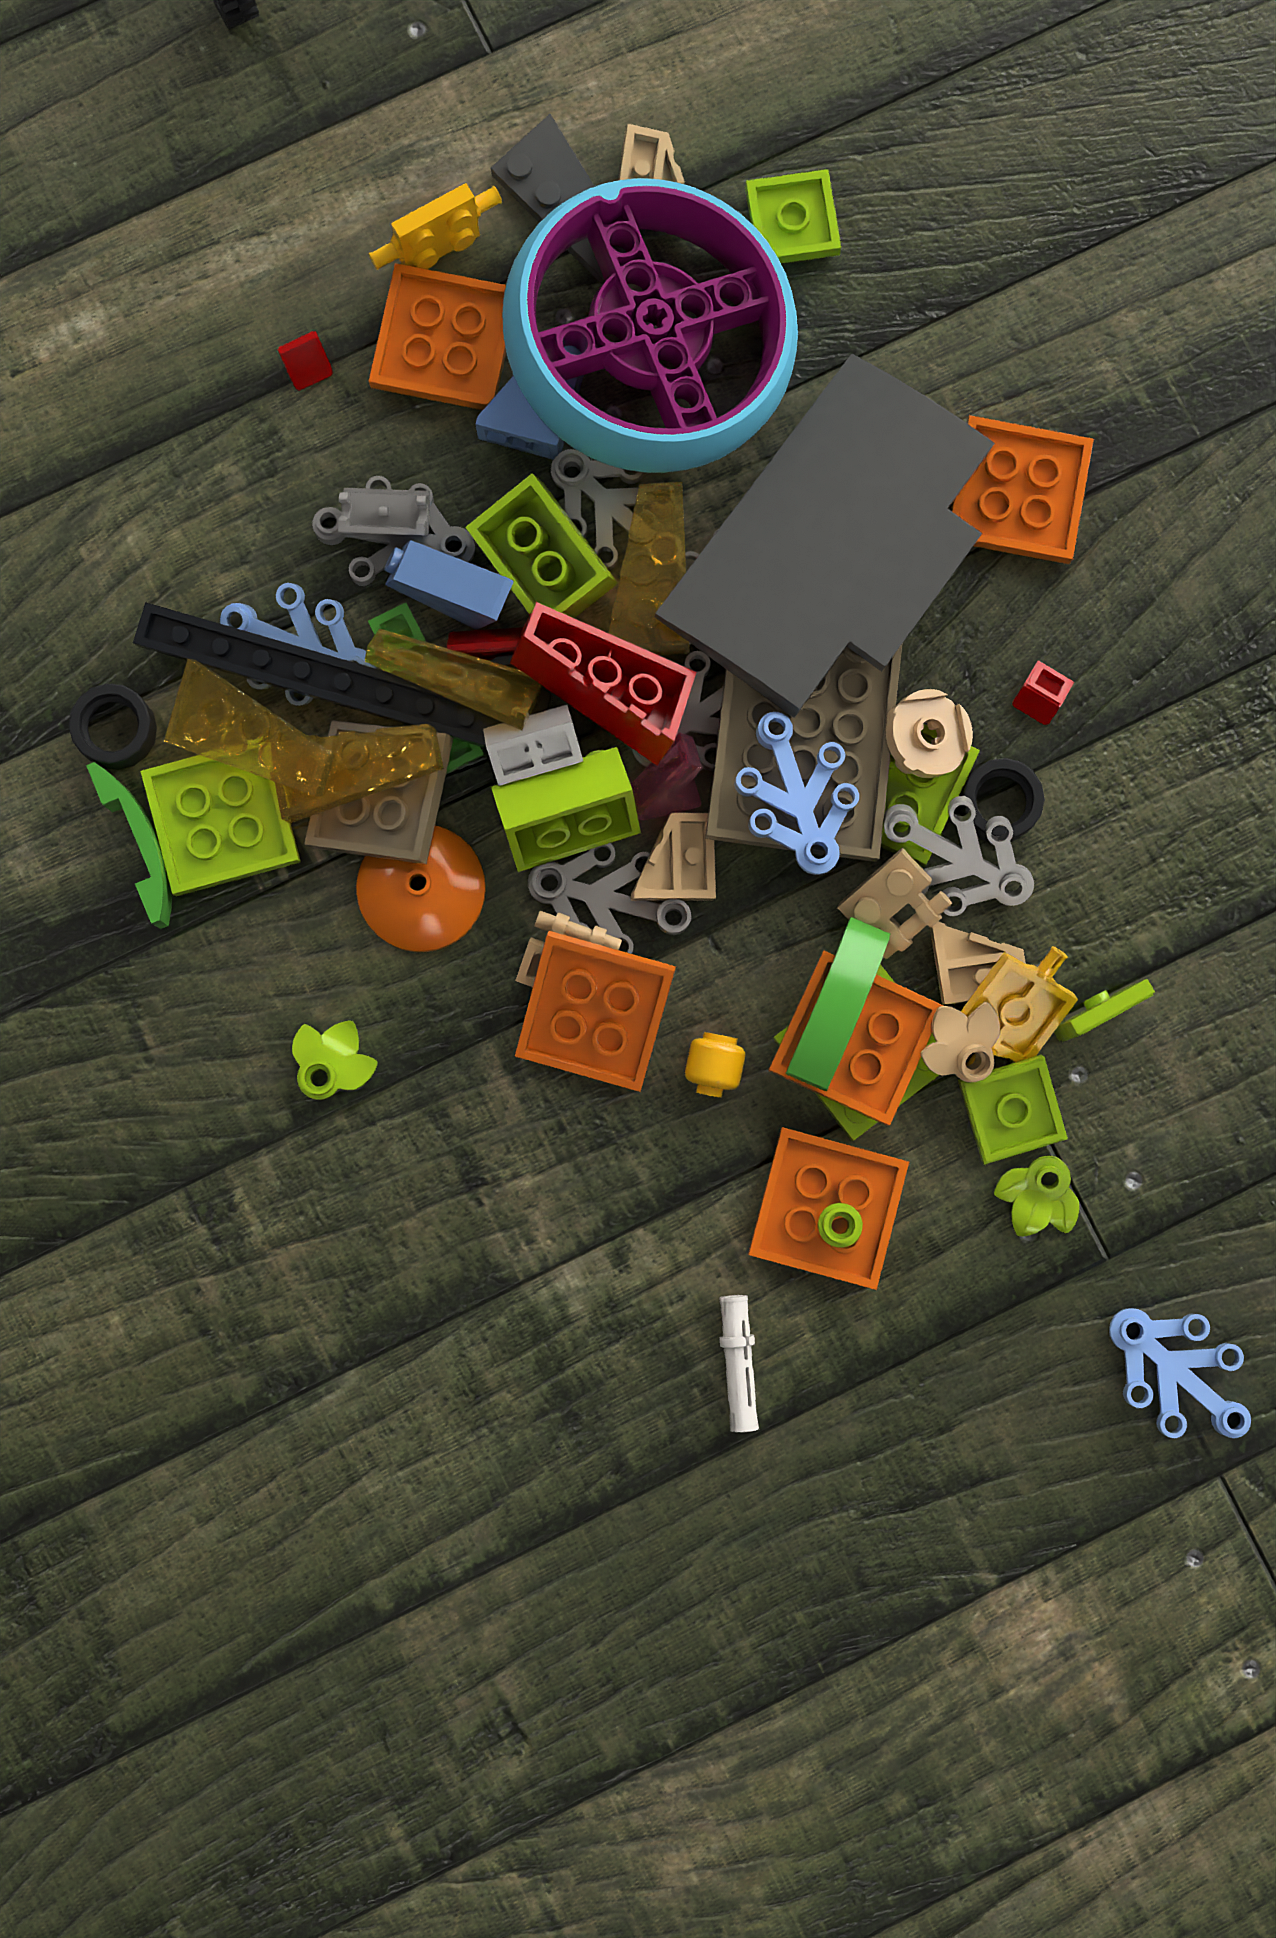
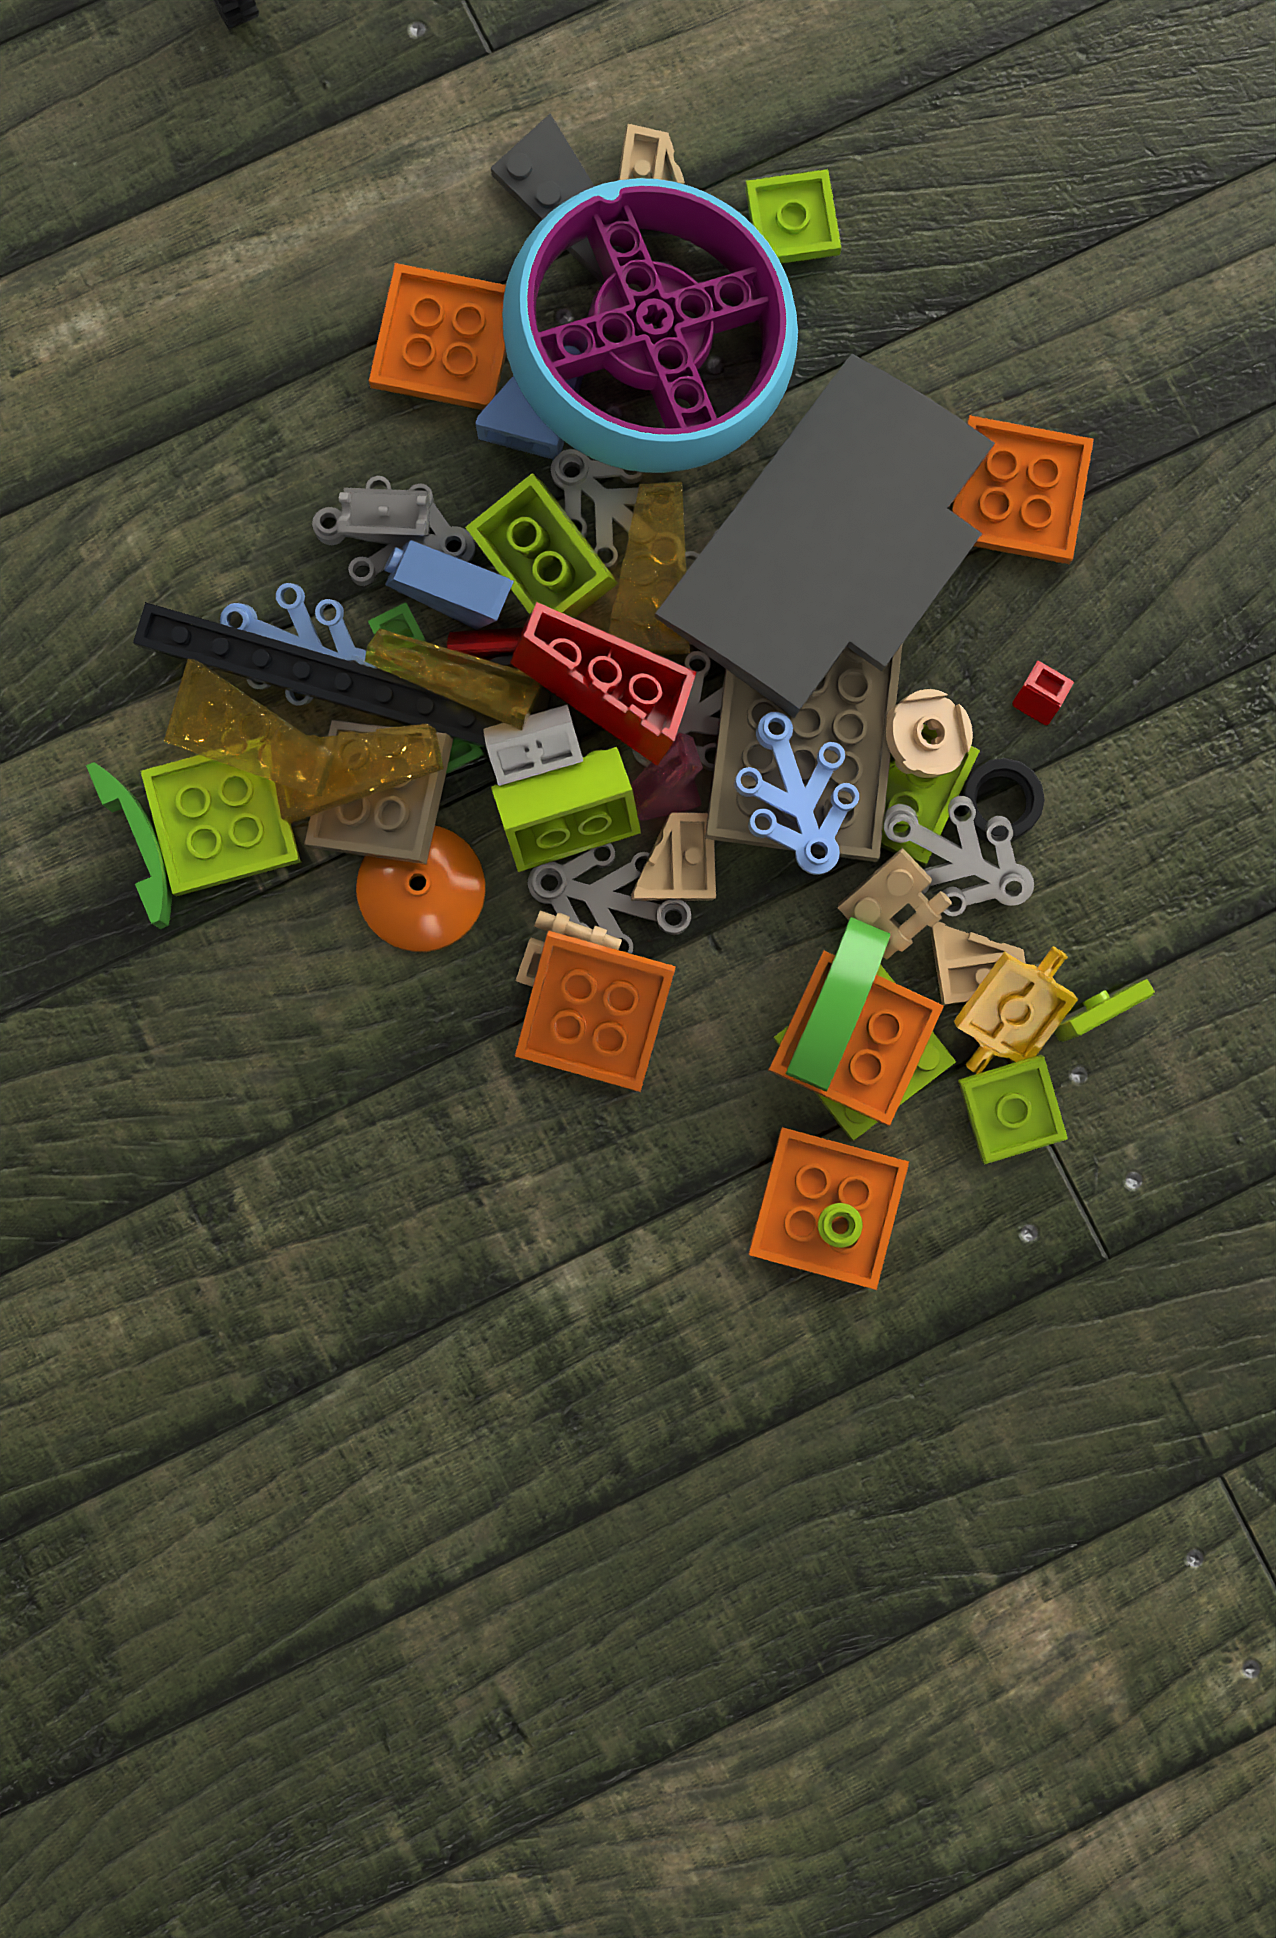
black tyre [68,684,157,770] -> none
red slope [277,331,333,390] -> none
lime plate [292,1020,378,1100] -> none
yellow plate [368,183,502,270] -> none
yellow head [685,1032,745,1098] -> none
white pin [719,1295,759,1432] -> none
tan plate [921,1002,1000,1082] -> none
lime plate [994,1156,1079,1237] -> none
light blue plant [1109,1308,1251,1438] -> none

